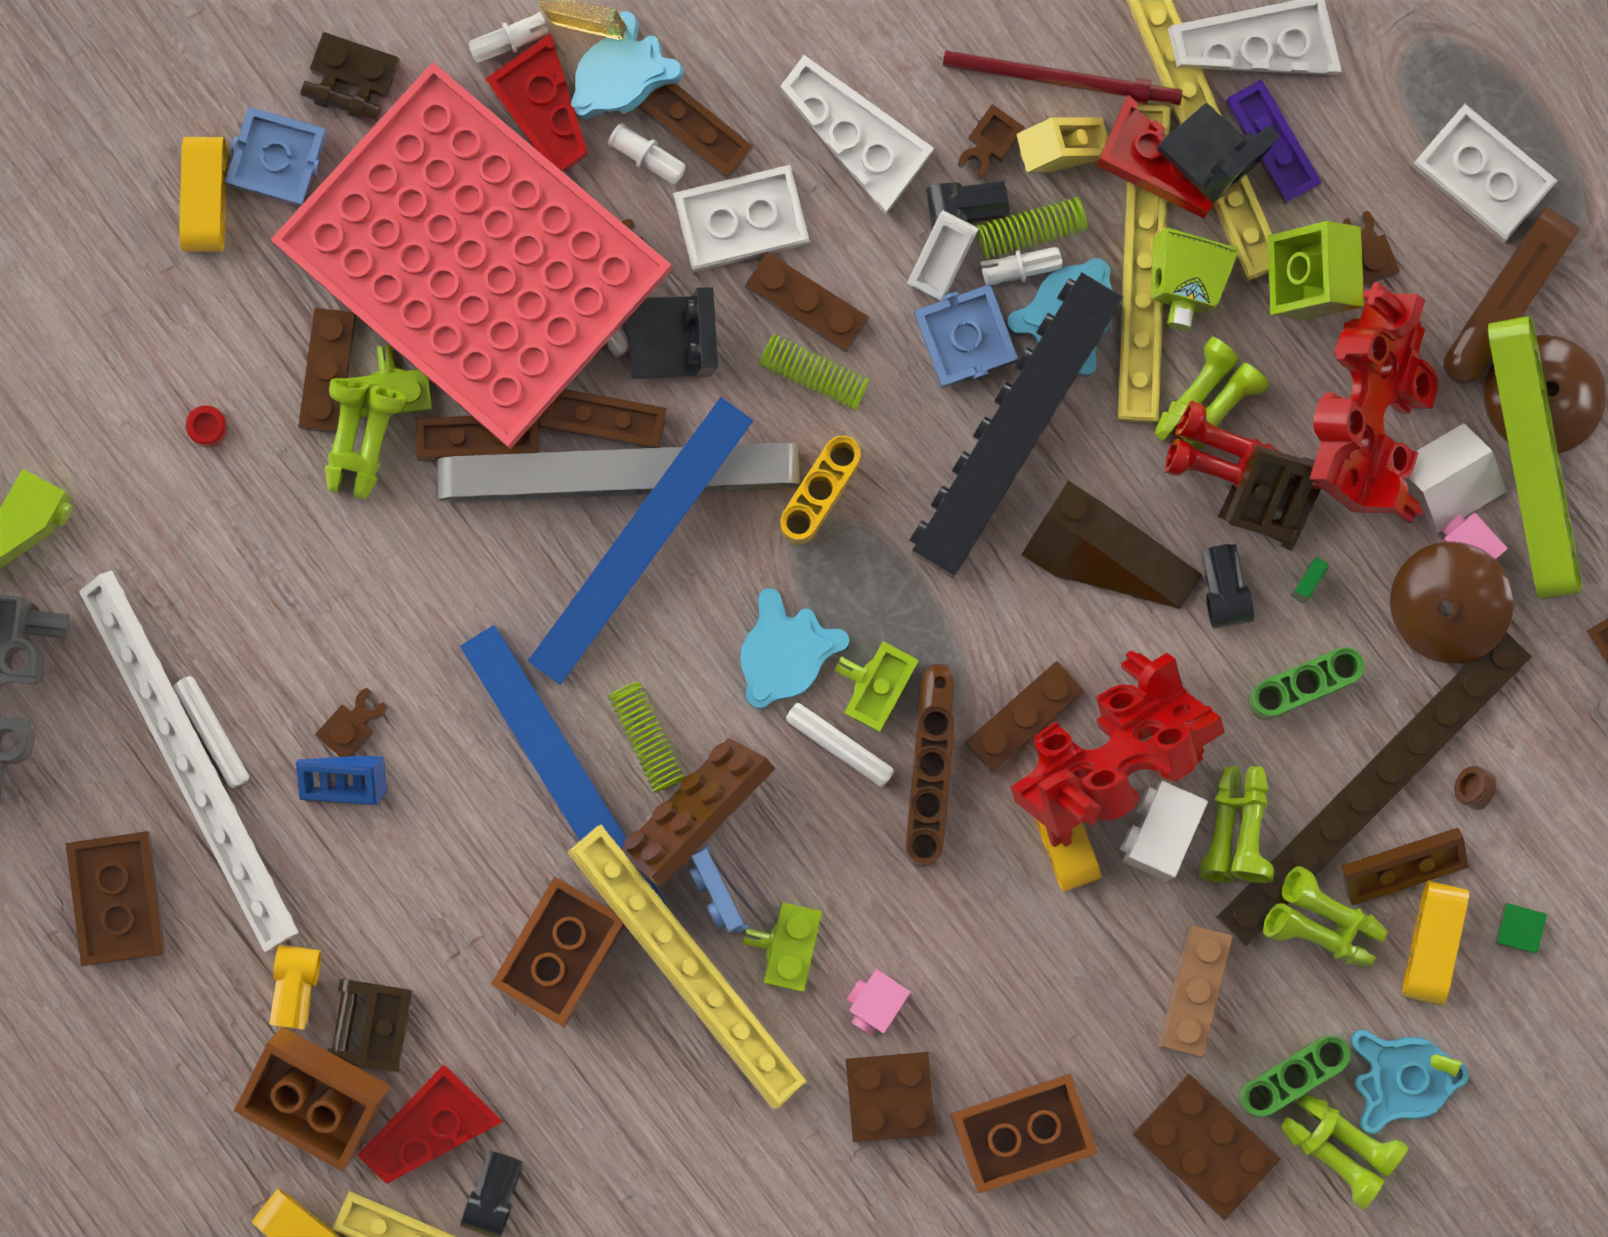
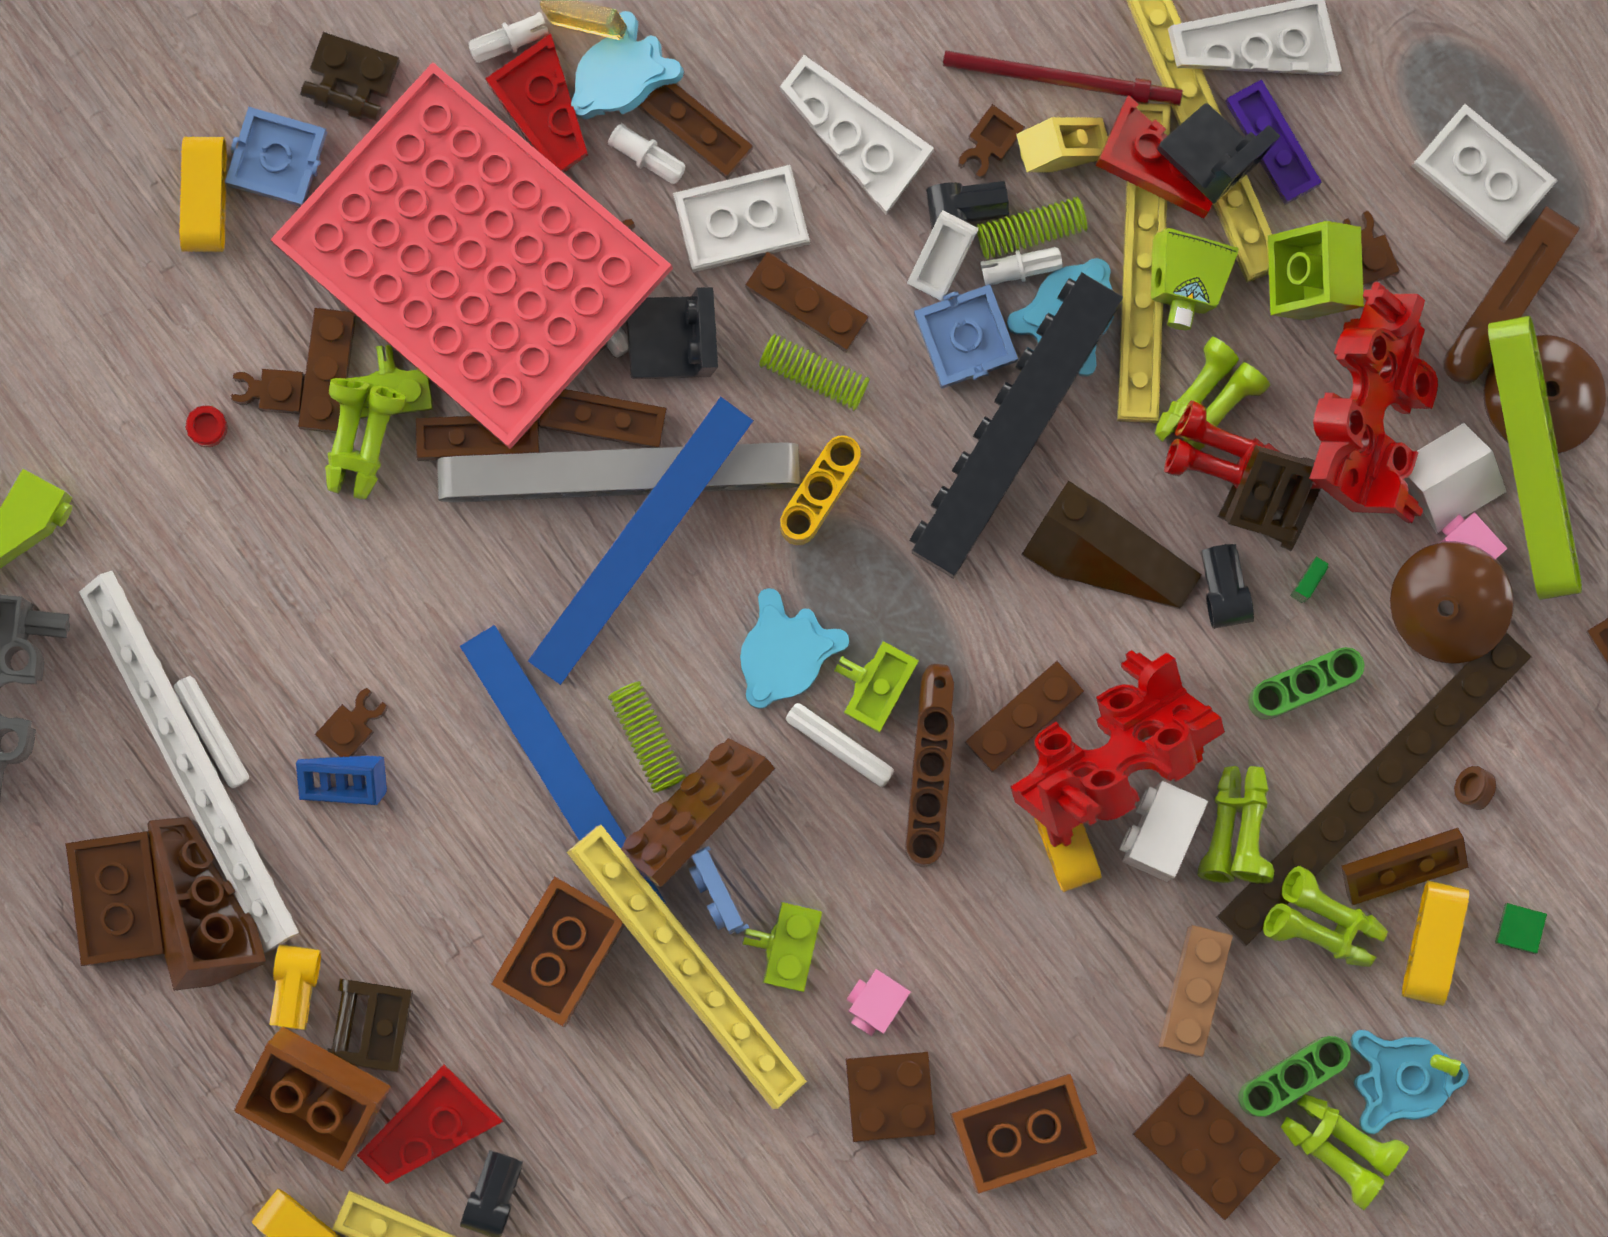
none -> reddish brown wedge [147,817,266,991]
none -> reddish brown plate [231,369,305,414]

